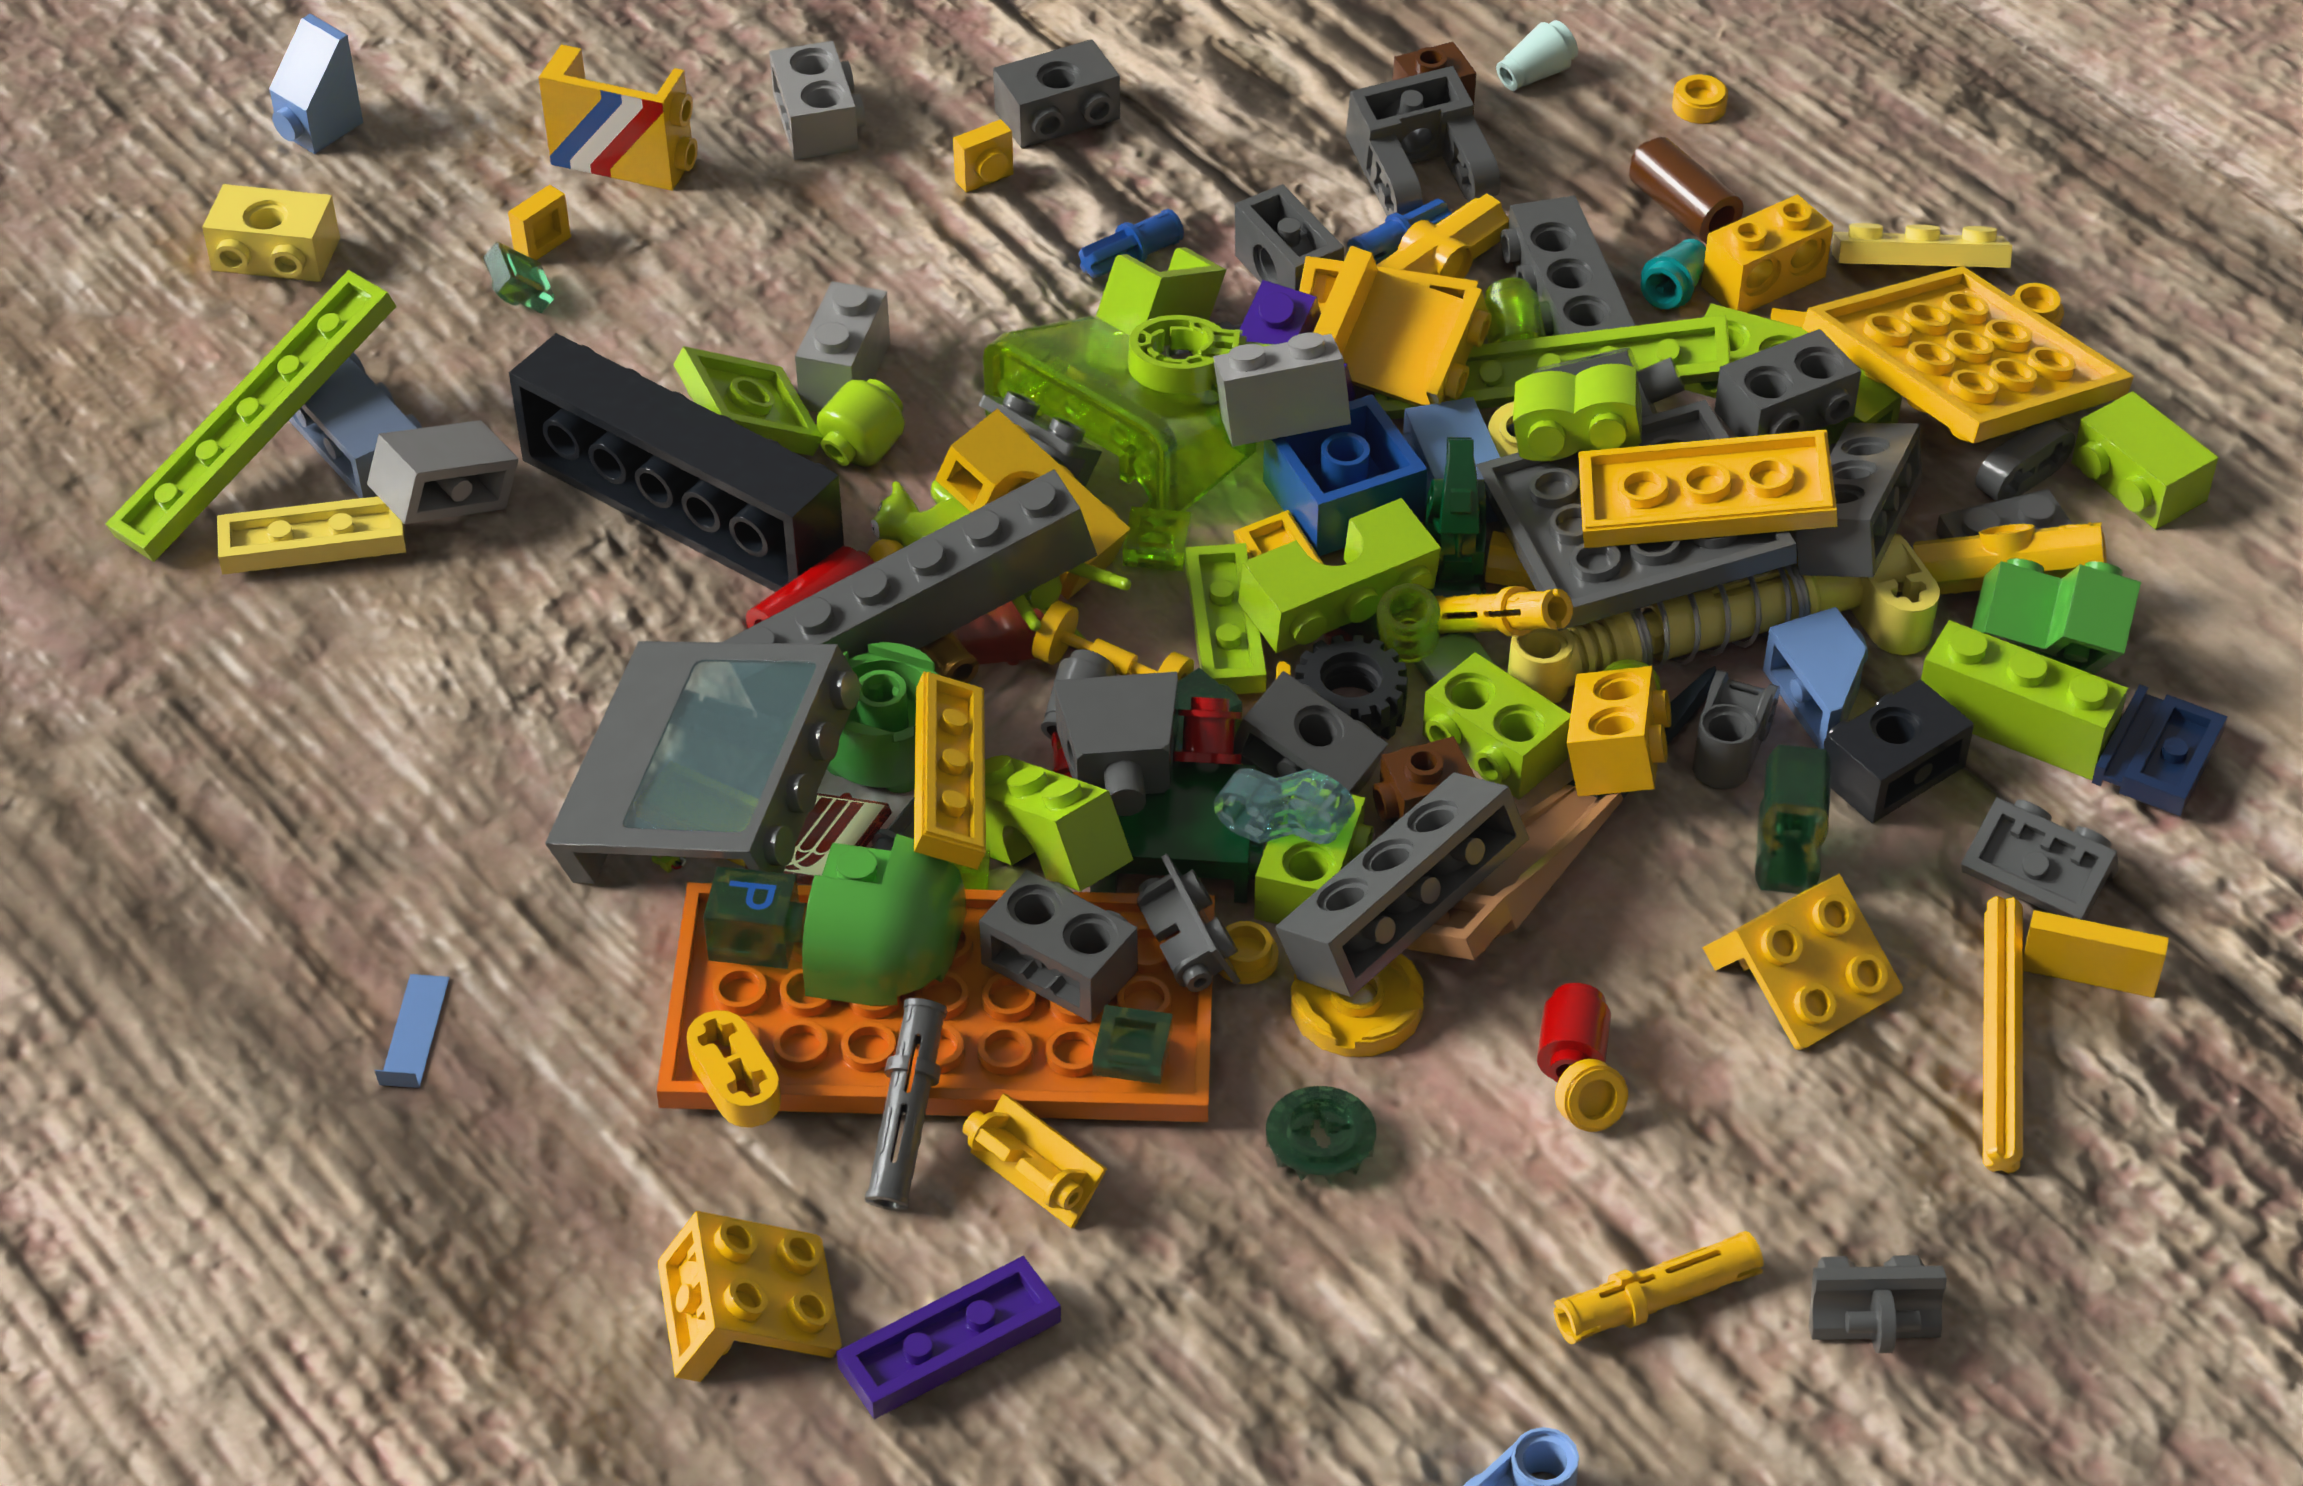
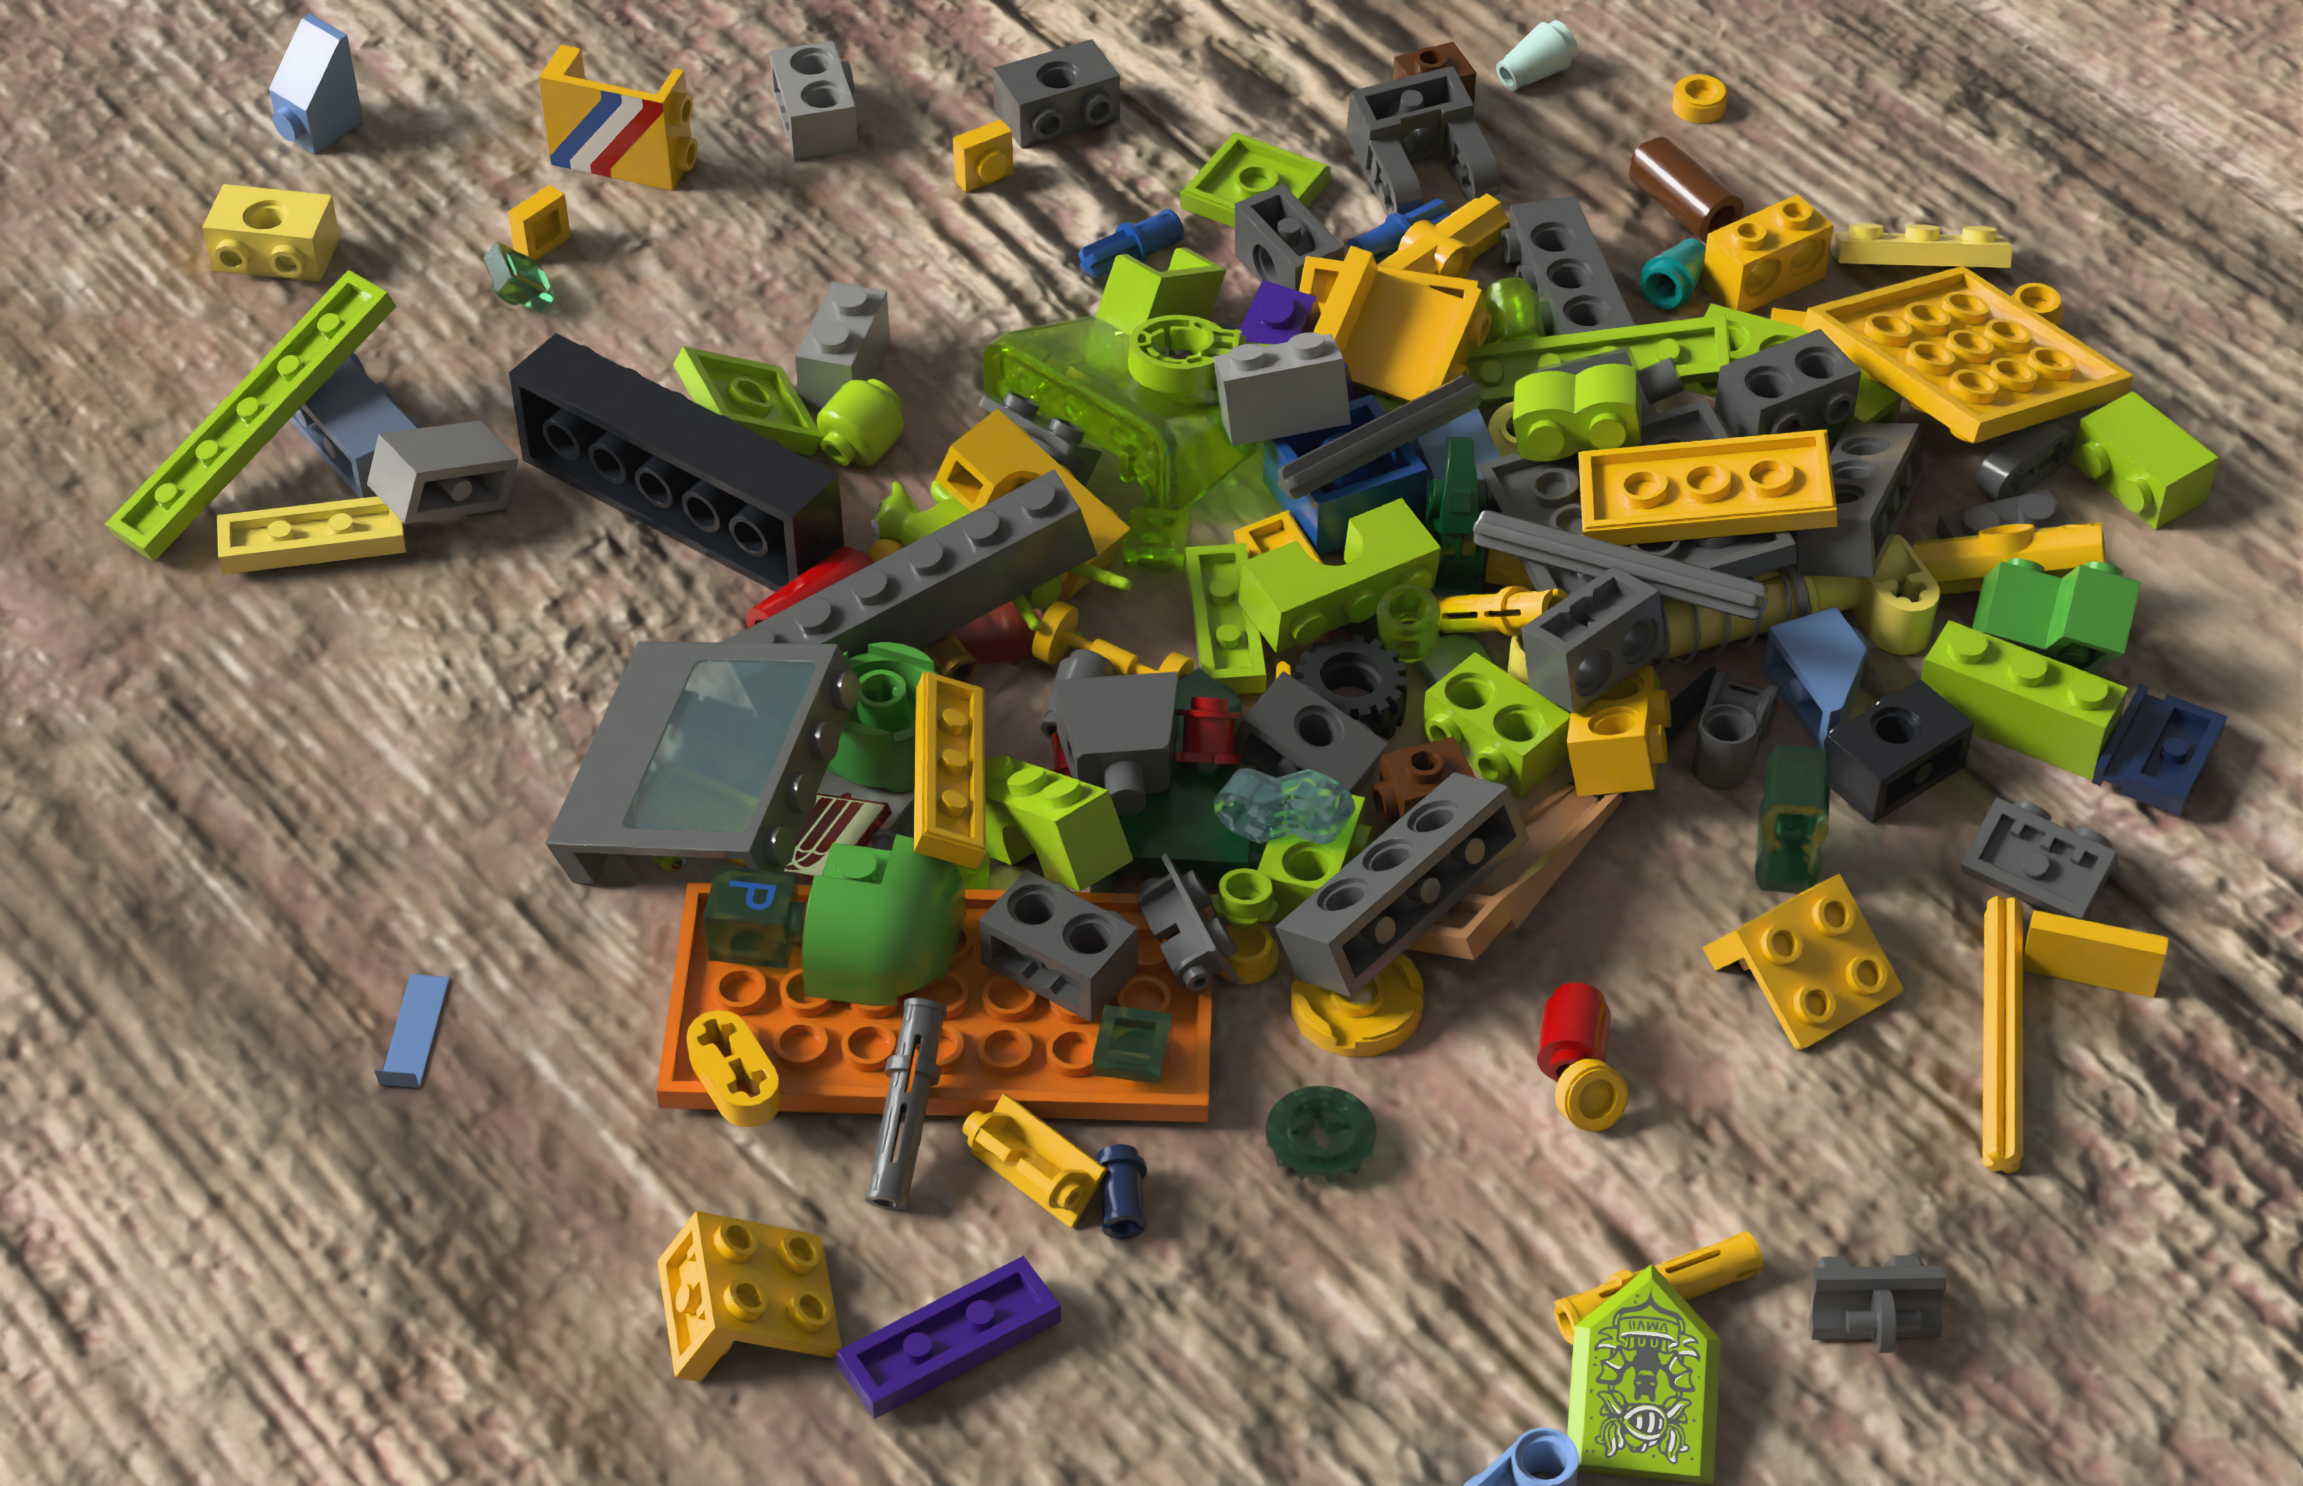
none -> dark blue pin [1096,1144,1147,1239]
none -> lime tile [1180,132,1331,228]
none -> lime plate [1212,868,1278,929]
none -> dark grey axle [1277,375,1482,500]
none -> dark grey axle [1473,510,1768,620]
none -> dark grey brick [1521,566,1666,714]
none -> lime tile [1567,1264,1721,1485]

